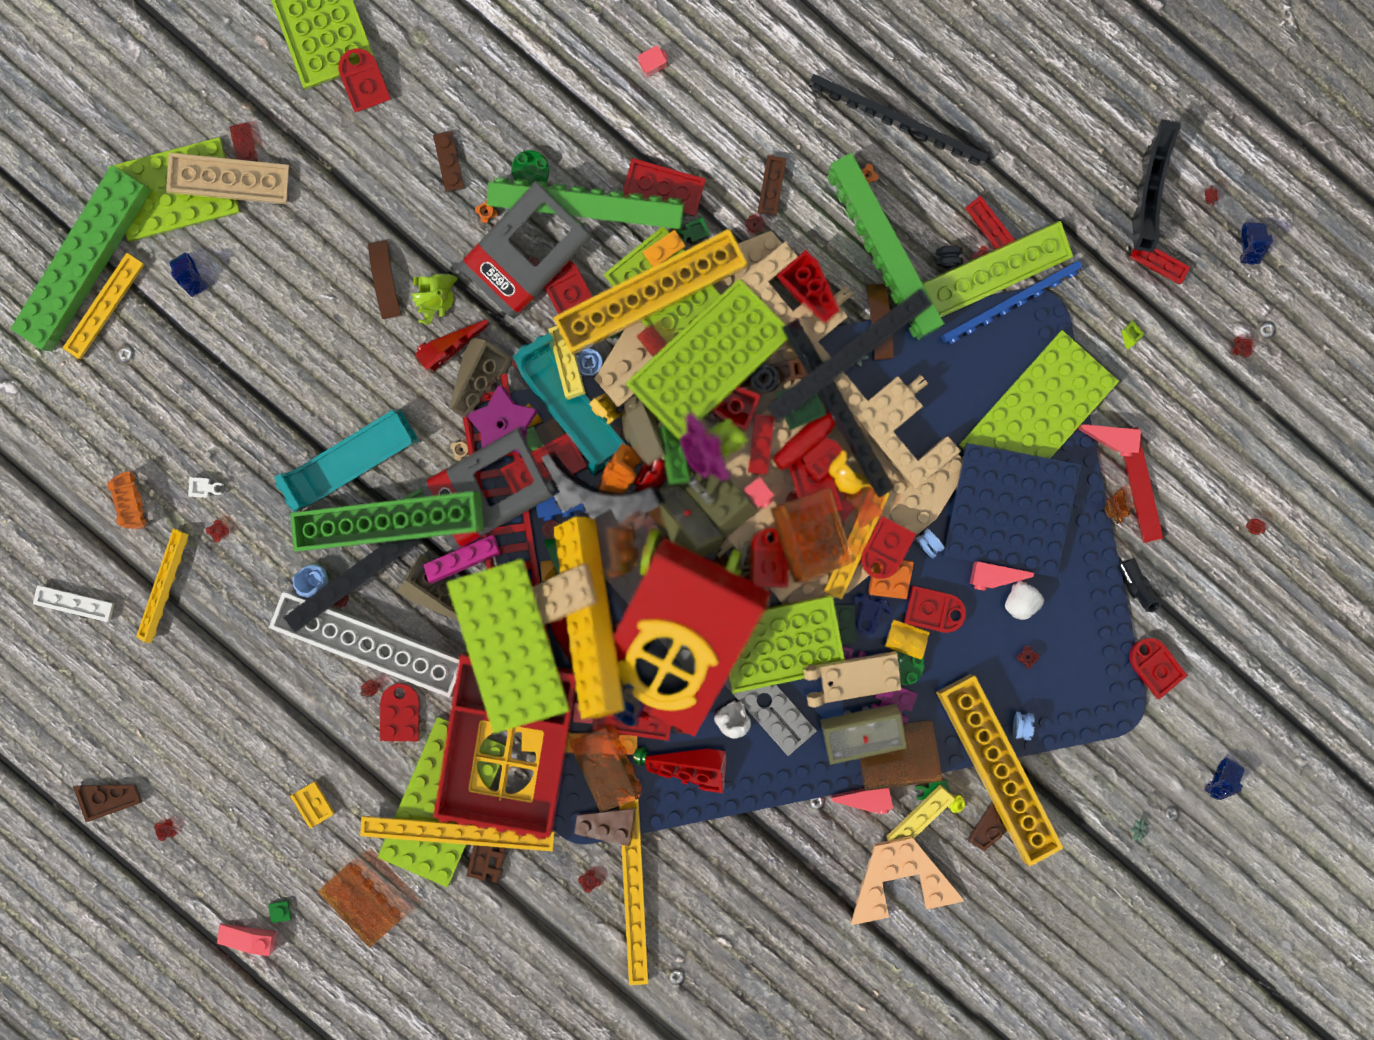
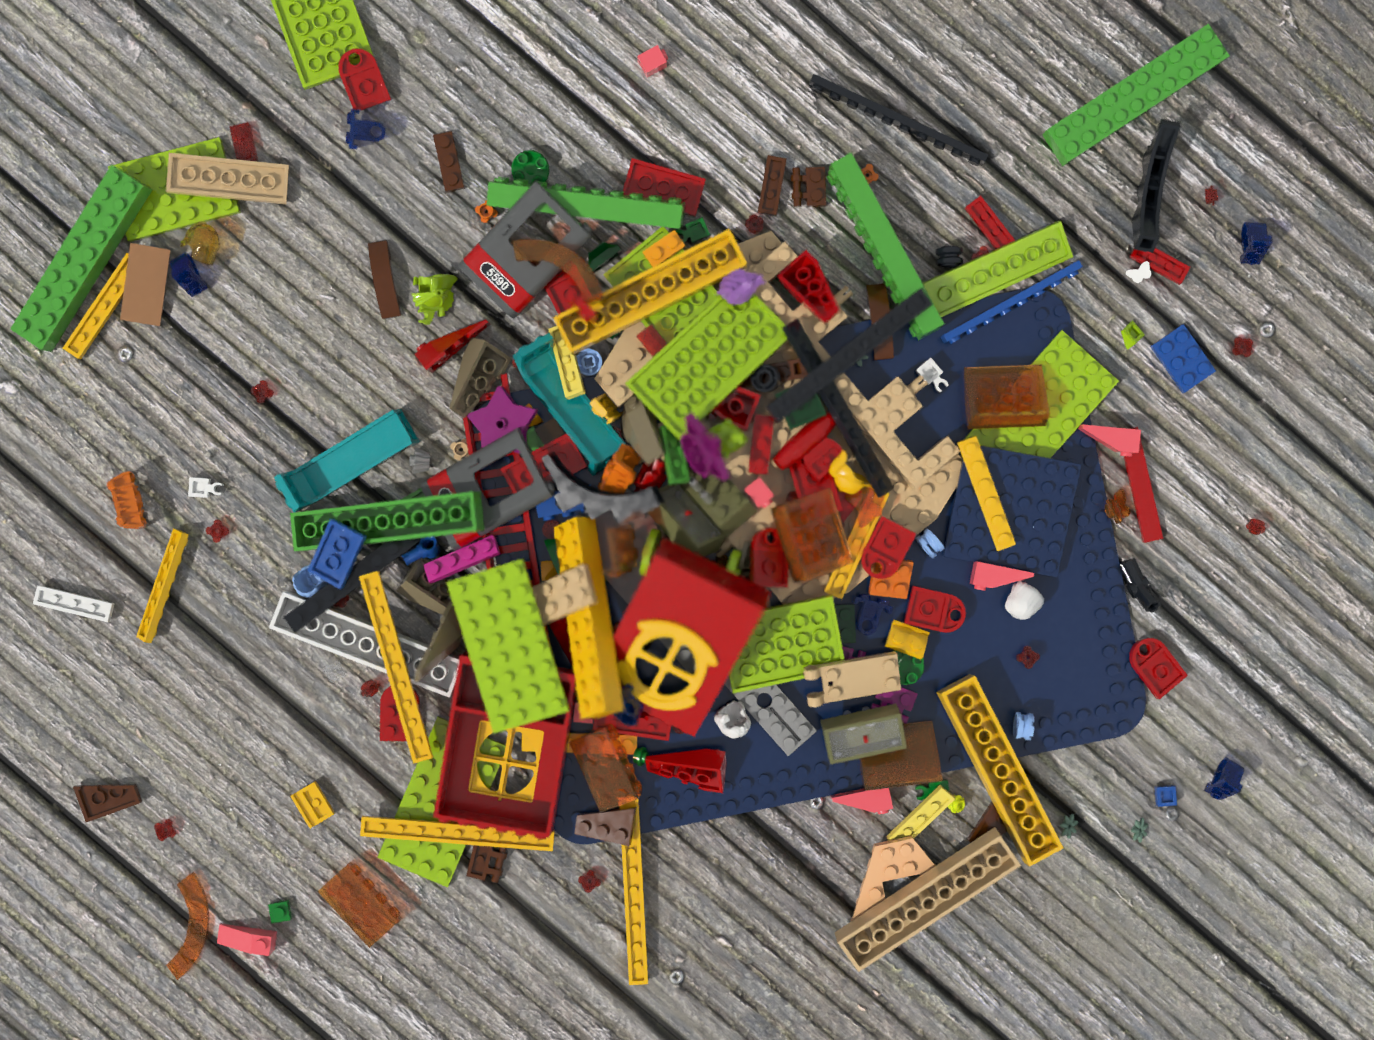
none -> medium nougat tile [120,243,171,326]
none -> clear orange tile [166,872,209,980]
none -> clear yellow helmet [180,221,221,266]
none -> clear red plate [251,380,274,403]
none -> blue plate [307,519,367,589]
none -> clear blue pin [346,108,387,149]
none -> yellow plate [359,571,433,764]
none -> blue pin [401,537,440,566]
none -> light grey piece [409,448,430,474]
none -> dark tan wedge [414,602,465,682]
none -> clear orange tile [512,239,604,303]
none -> red plate [566,292,599,324]
none -> dark green slope [586,241,622,275]
none -> medium lavender hair [717,269,765,305]
none -> reddish brown plate [791,167,826,207]
none -> tan brick [835,827,1021,972]
none -> white plate [915,358,948,392]
none -> yellow plate [957,436,1016,551]
none -> clear orange slope [964,364,1050,429]
none -> bright green brick [1042,24,1230,166]
none -> sand green plant [1060,814,1078,839]
none -> white sticker [1126,261,1151,283]
none -> blue plate [1150,324,1216,393]
none -> blue plate [1155,785,1177,807]

